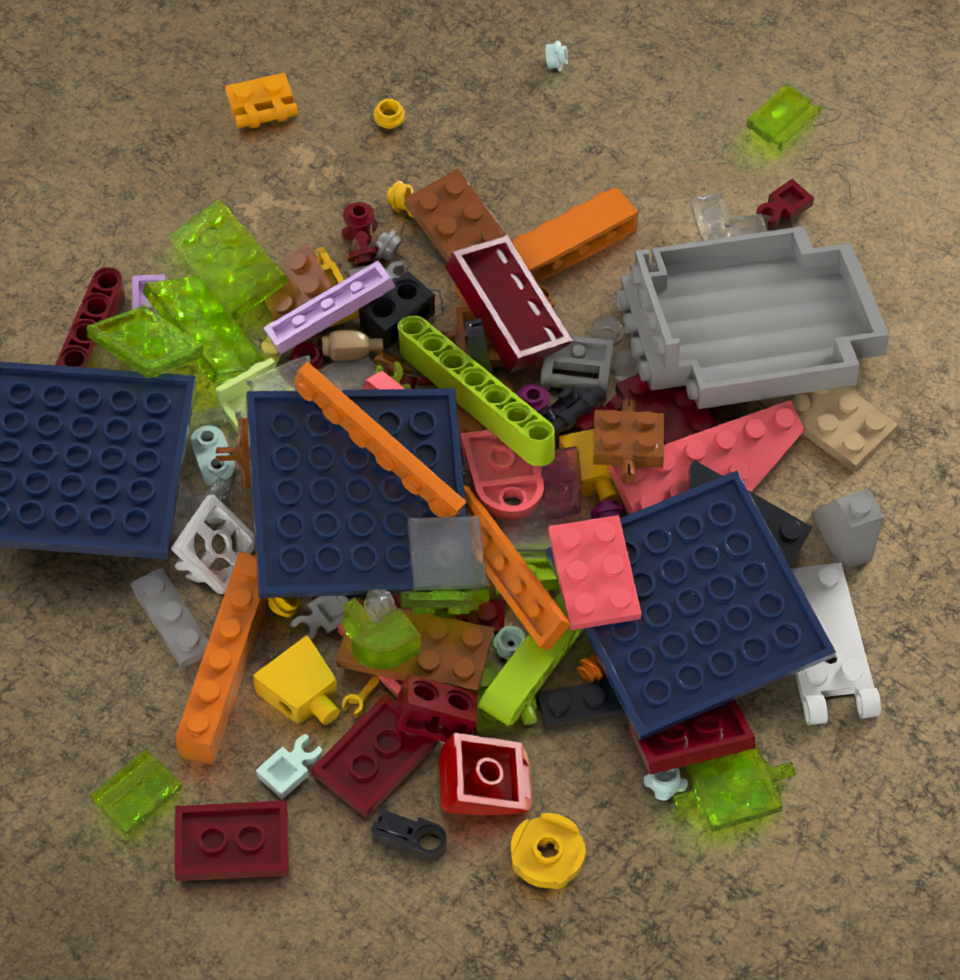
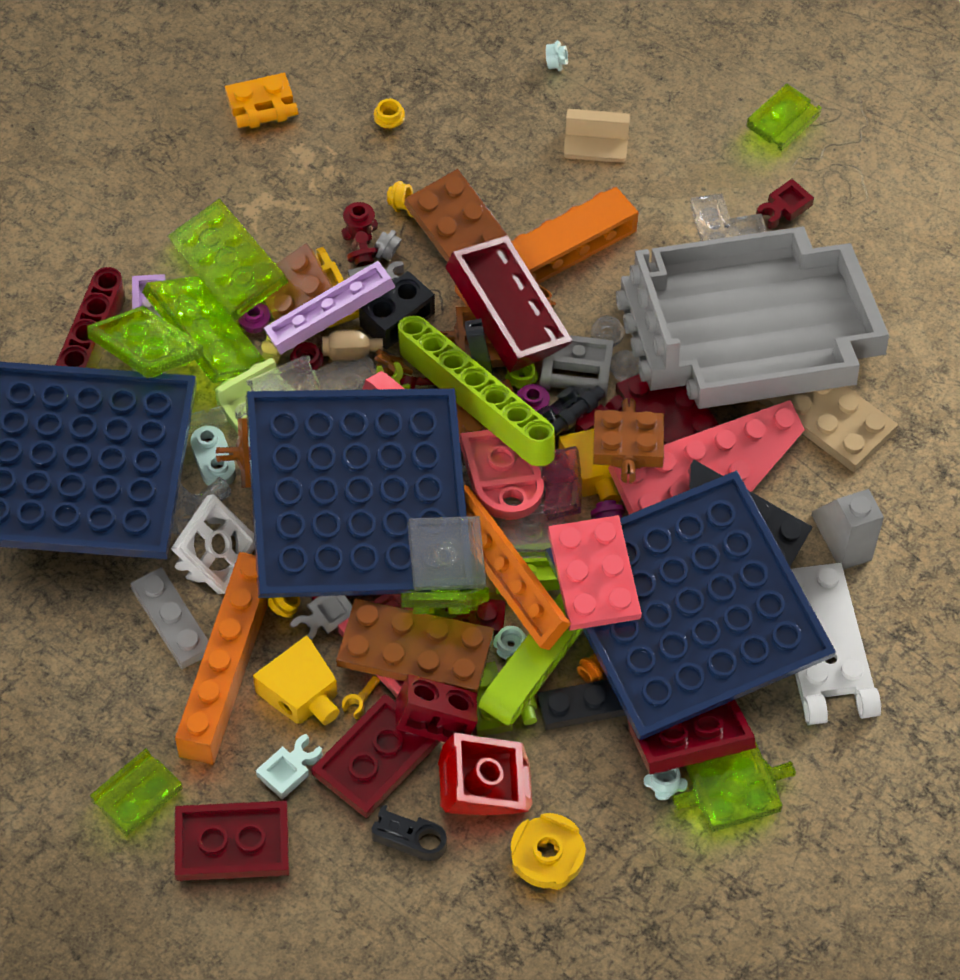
orange plate [293,361,466,523] -> none
clear neon green brick [341,597,421,669] -> none
clear plate [364,588,396,625] -> none
none -> magenta plate [237,302,271,334]
none -> lime plate [505,364,538,390]
none -> tan panel [563,108,630,163]

